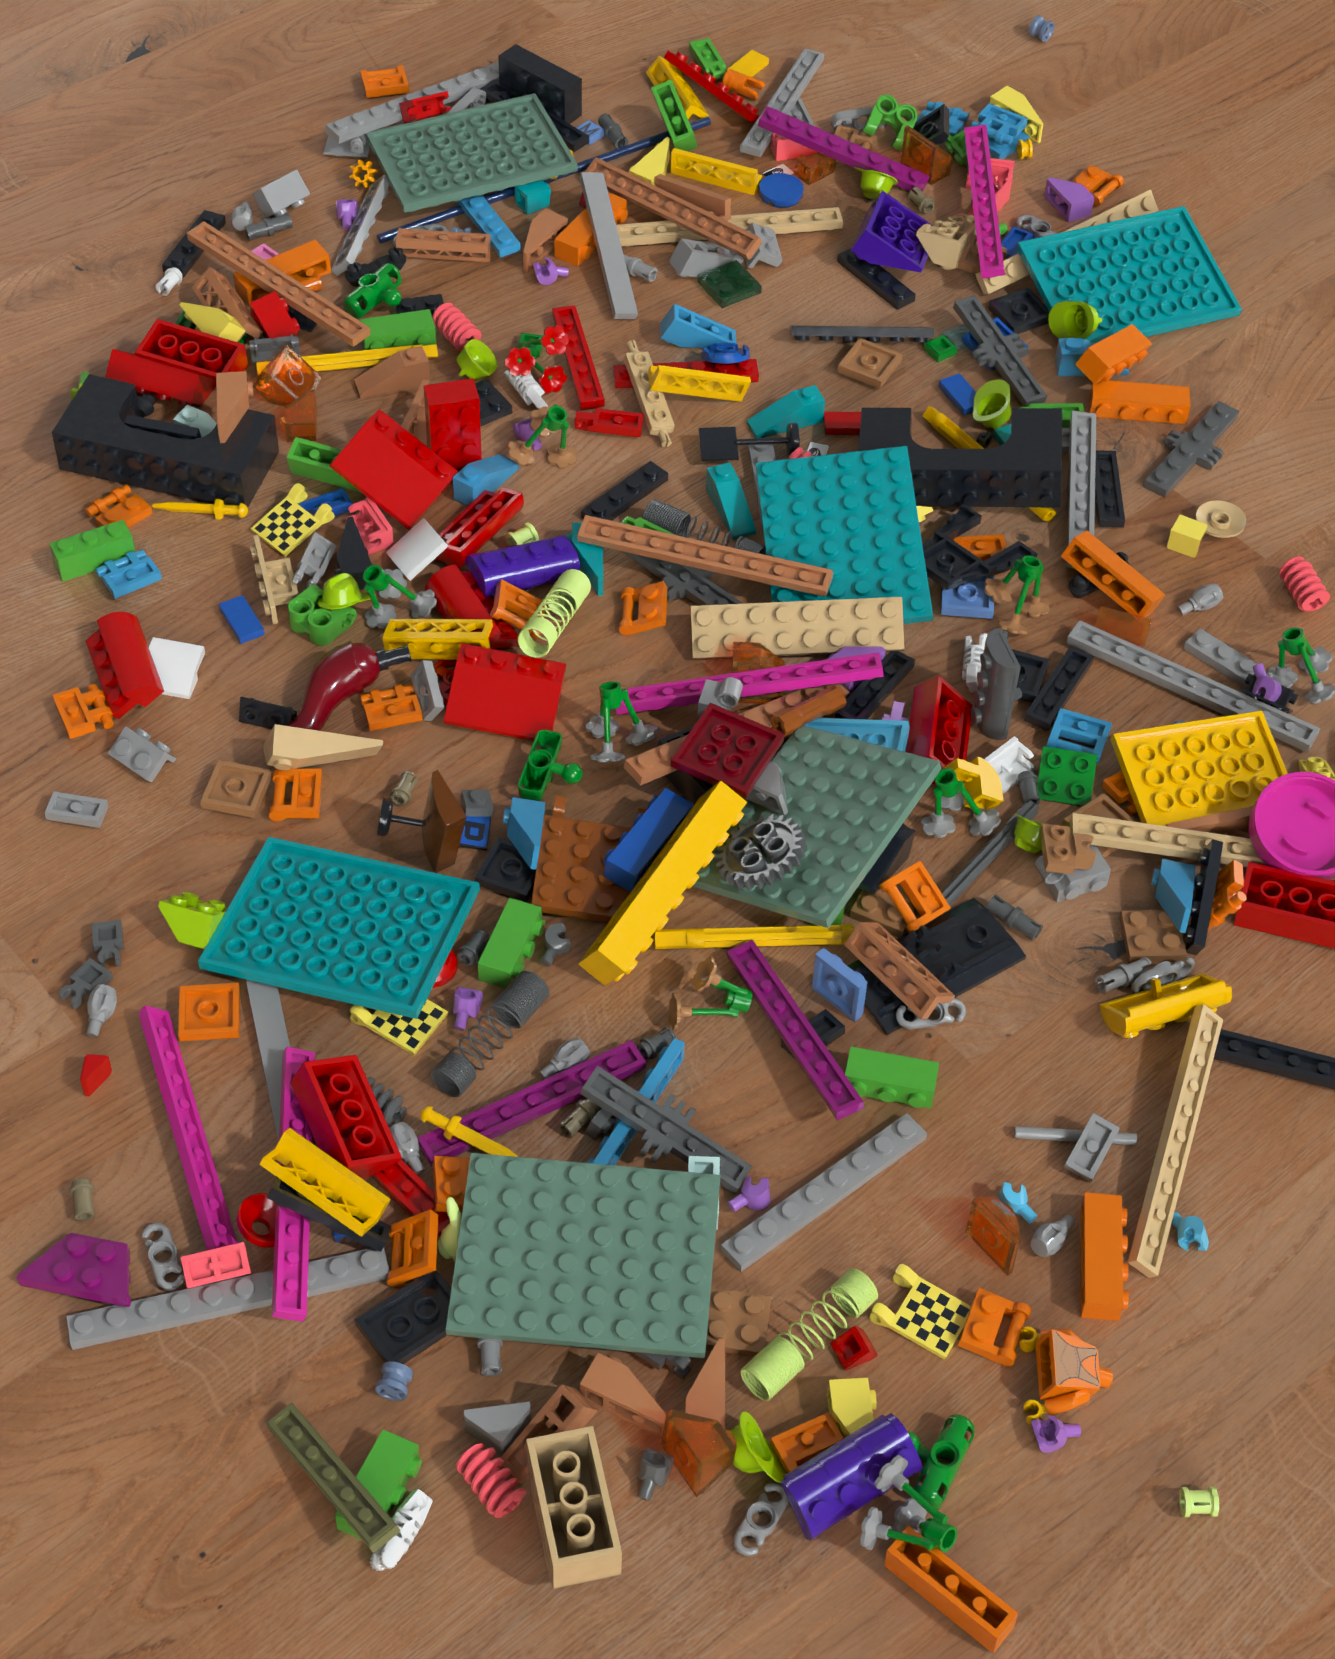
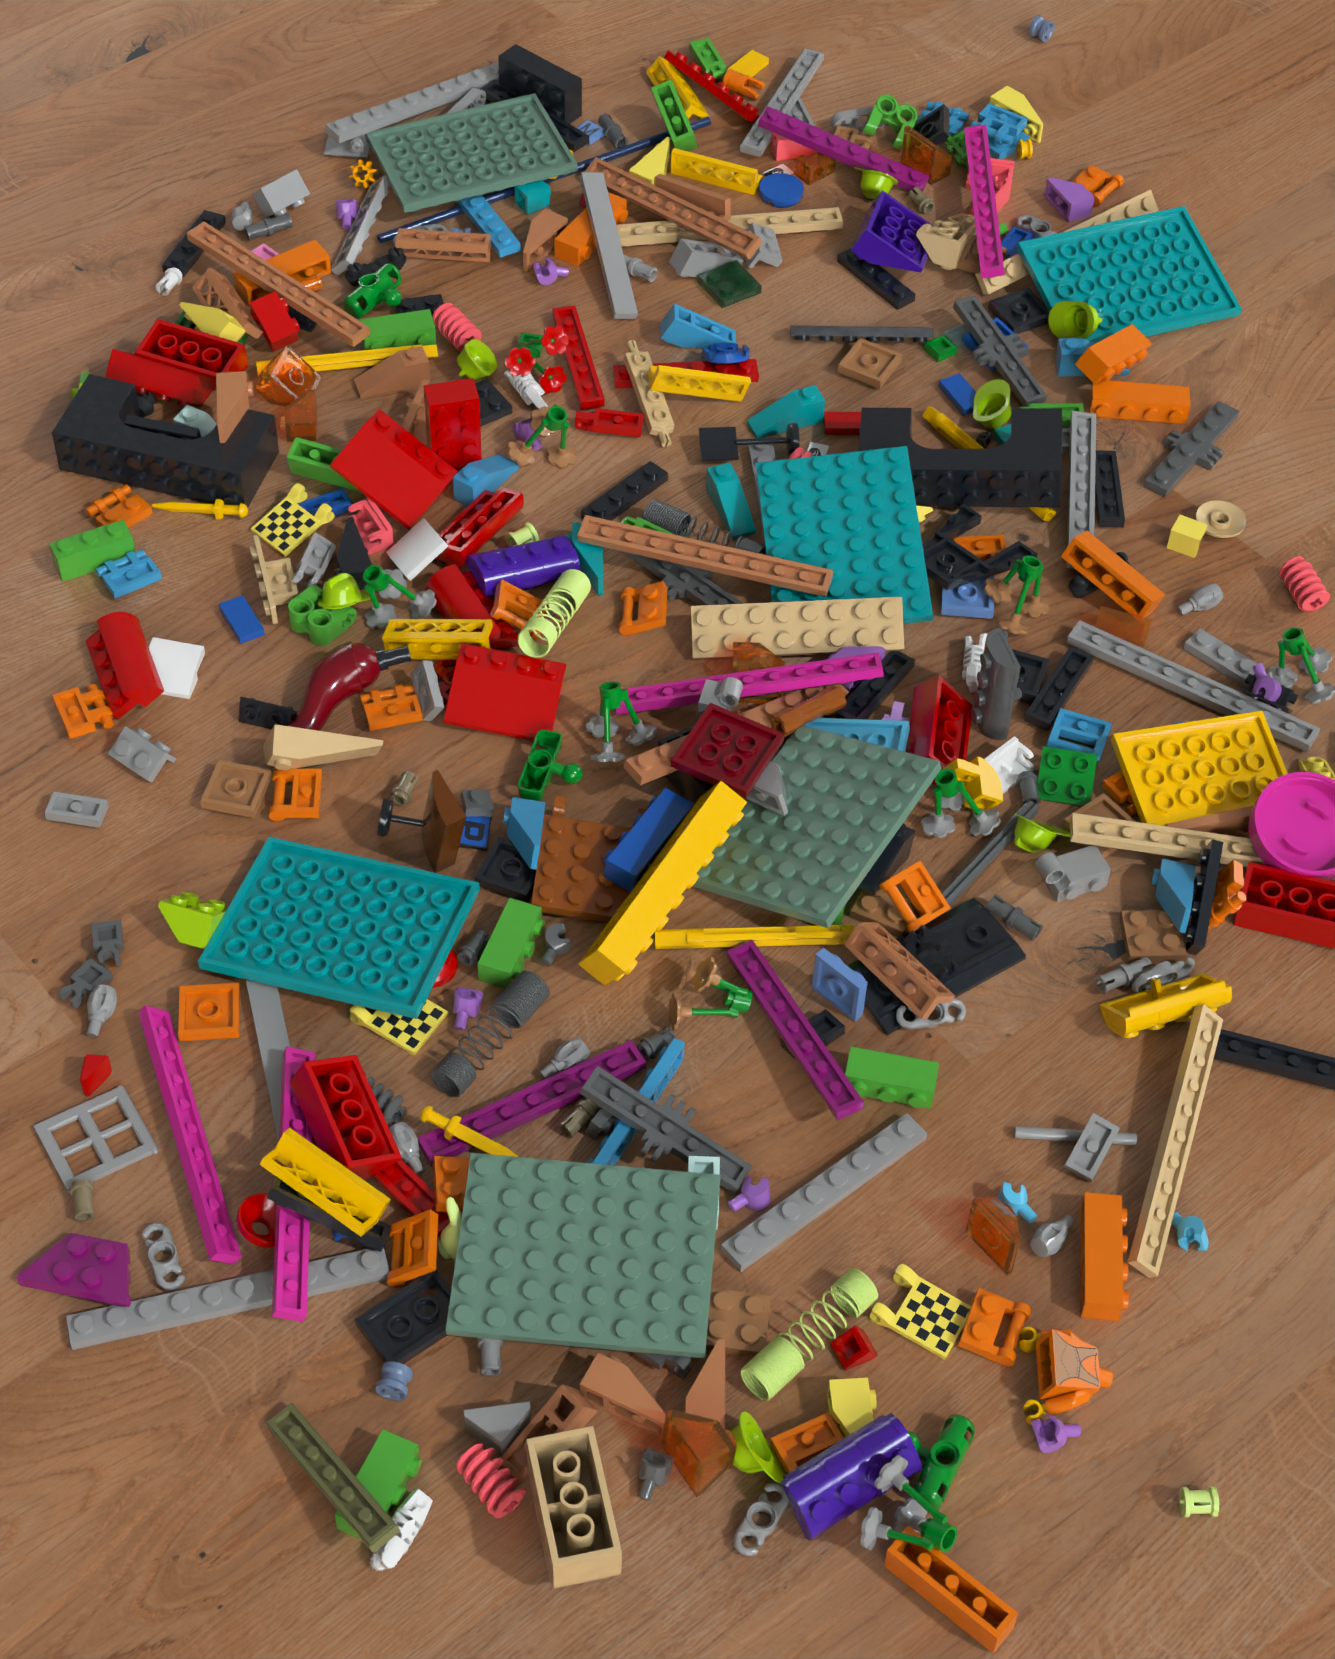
coral hinge [181,1242,251,1289] -> none
dark grey hinge [249,334,301,363] -> none
orange plate [360,65,409,98] -> none
red hinge [399,91,451,124] -> none
dark grey gear [715,814,807,891] -> none
medium nougat plate [1039,824,1096,874] -> none
none -> light grey window [34,1085,159,1194]

